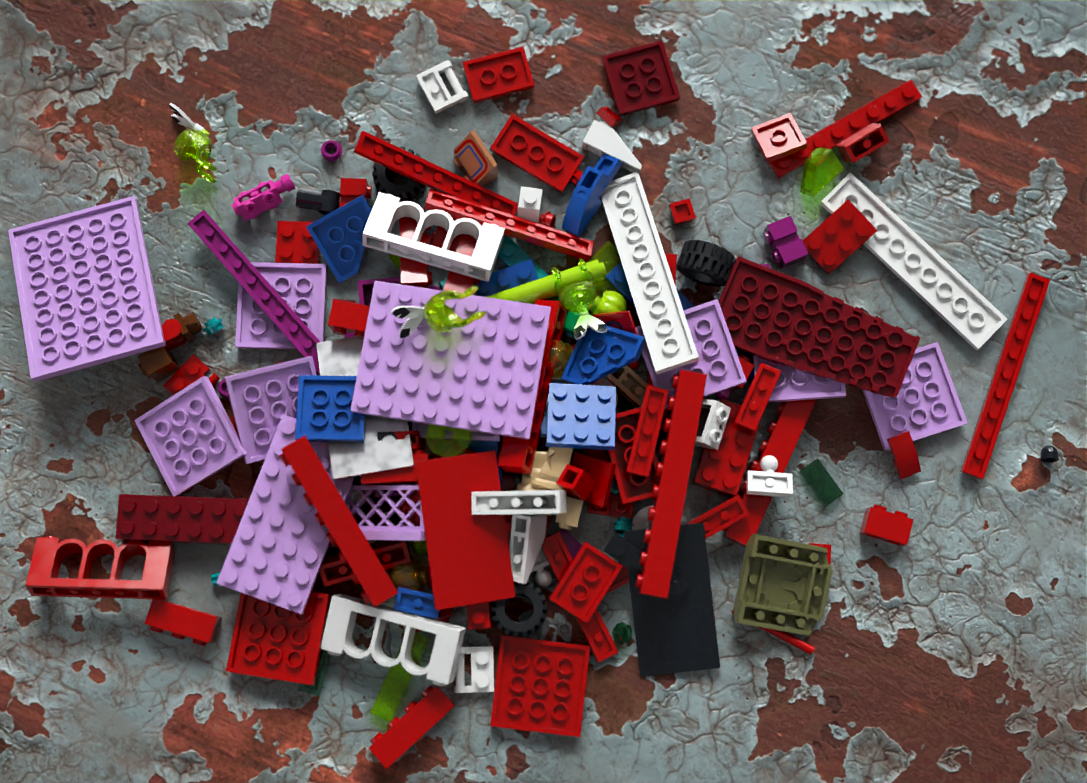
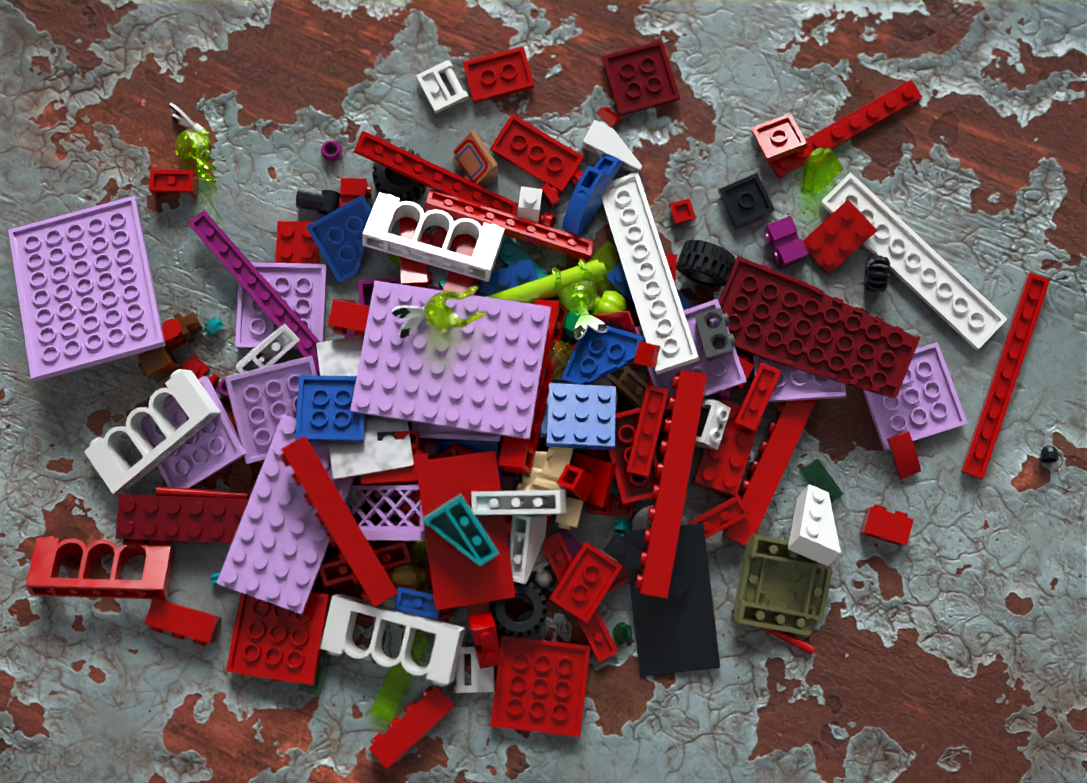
dark pink brick [231,173,296,221] -> none
clear neon green plate [426,424,472,457] -> none
white plate [747,455,793,498] -> none
red brick [837,123,889,163] -> none
none -> white fence [84,369,221,494]
none -> red panel [149,169,199,198]
none -> red bar [156,487,247,499]
none -> white slope [236,323,300,373]
none -> teal wedge [422,493,499,566]
none -> red brick [469,612,502,669]
none -> red plate [540,183,560,210]
none -> red tile [634,341,661,368]
none -> dark grey brick [695,308,736,361]
none -> black plate [718,173,775,229]
none -> white wedge [788,484,841,566]
none -> black gear [864,255,890,292]

